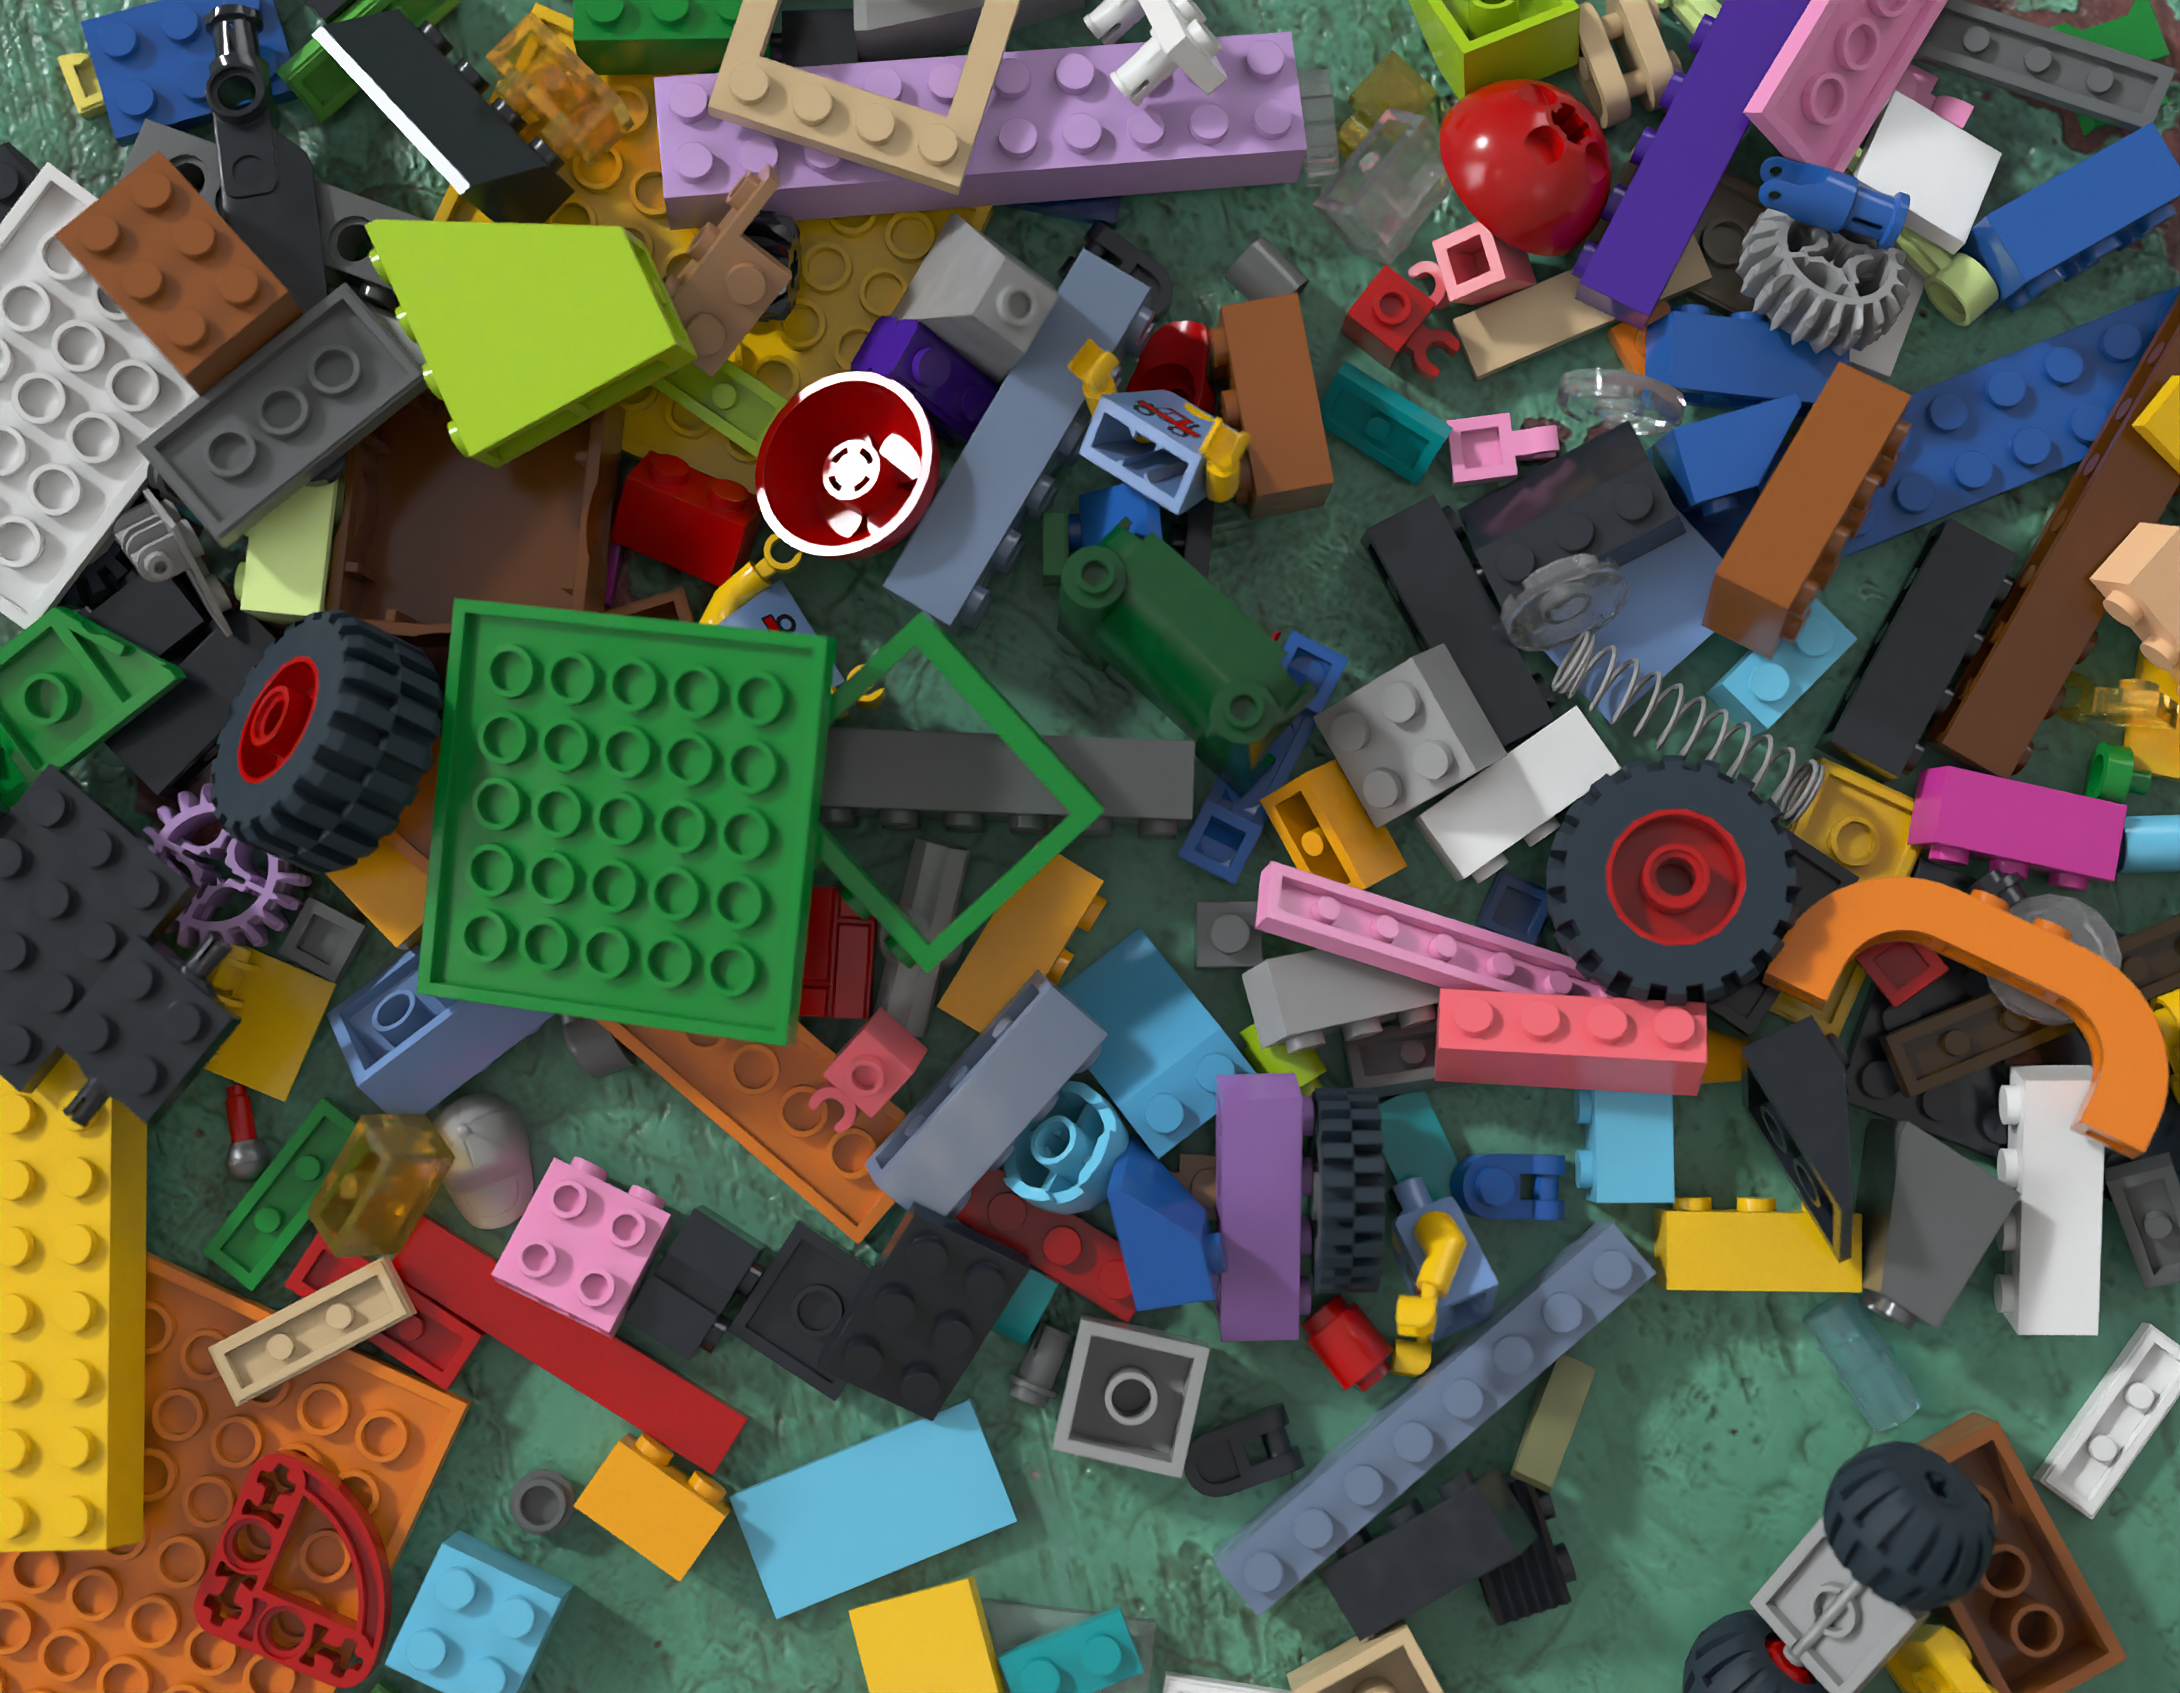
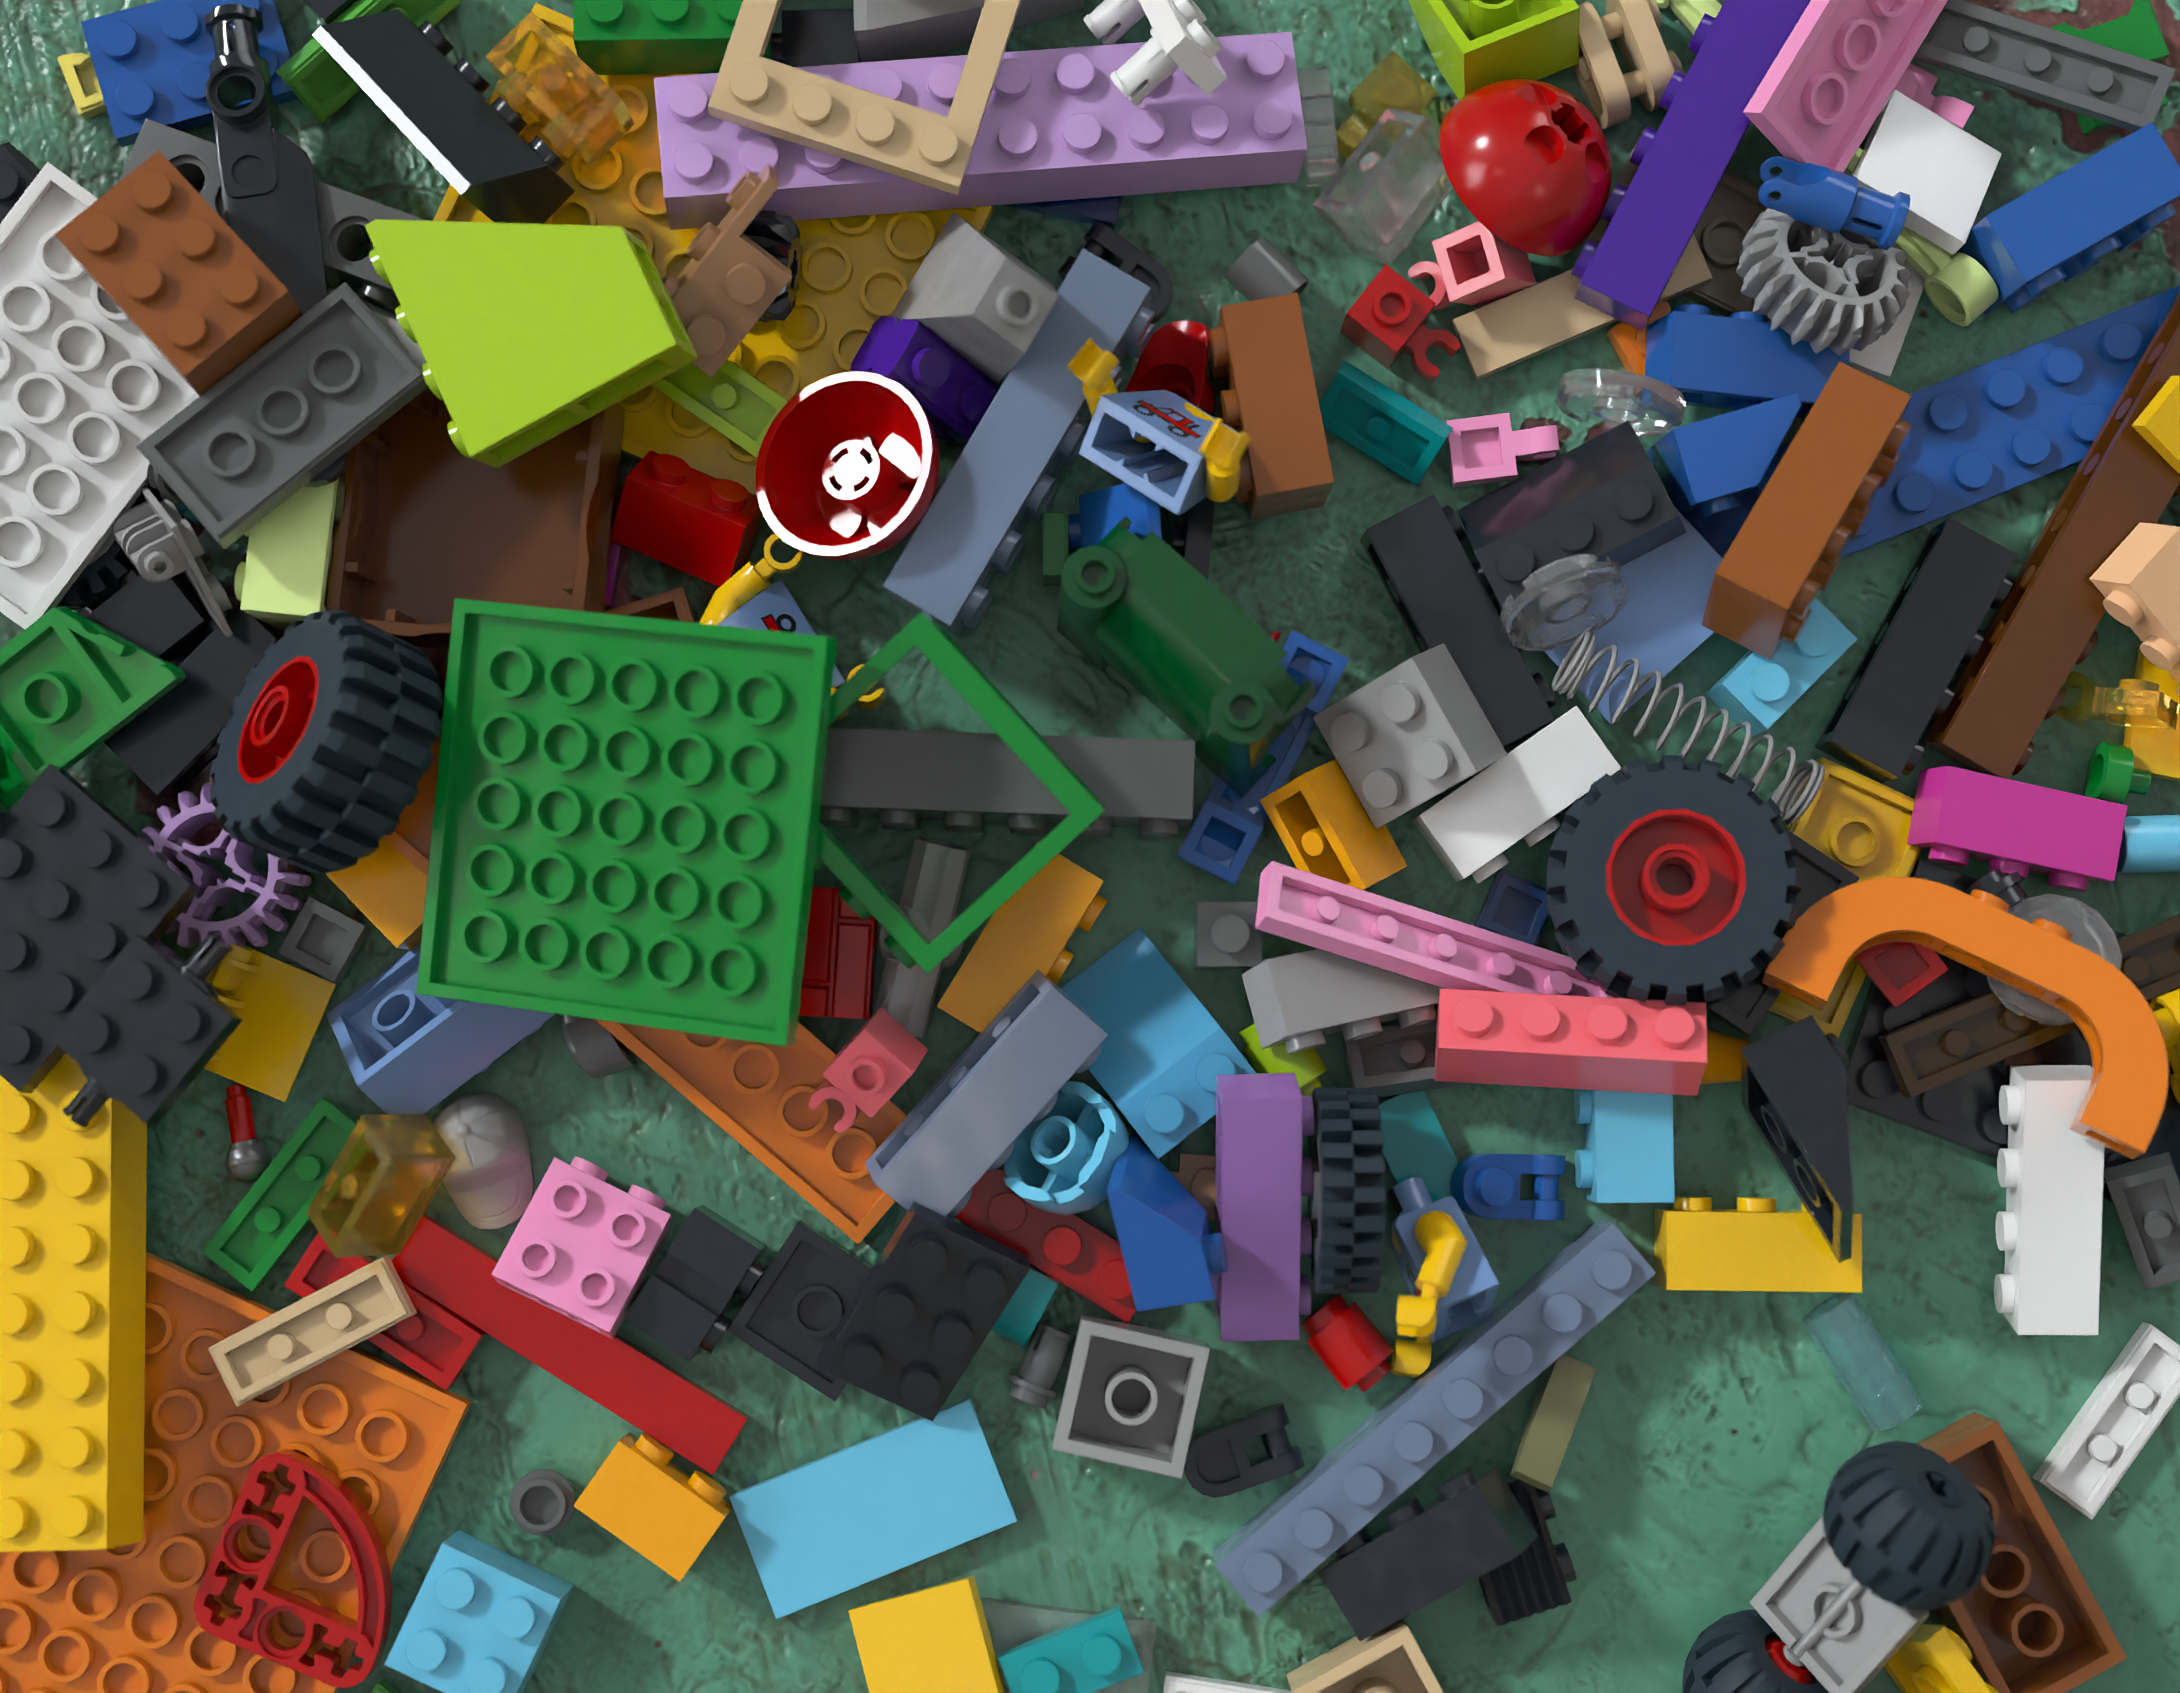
dark grey slope [1855,1118,2021,1330] -> none

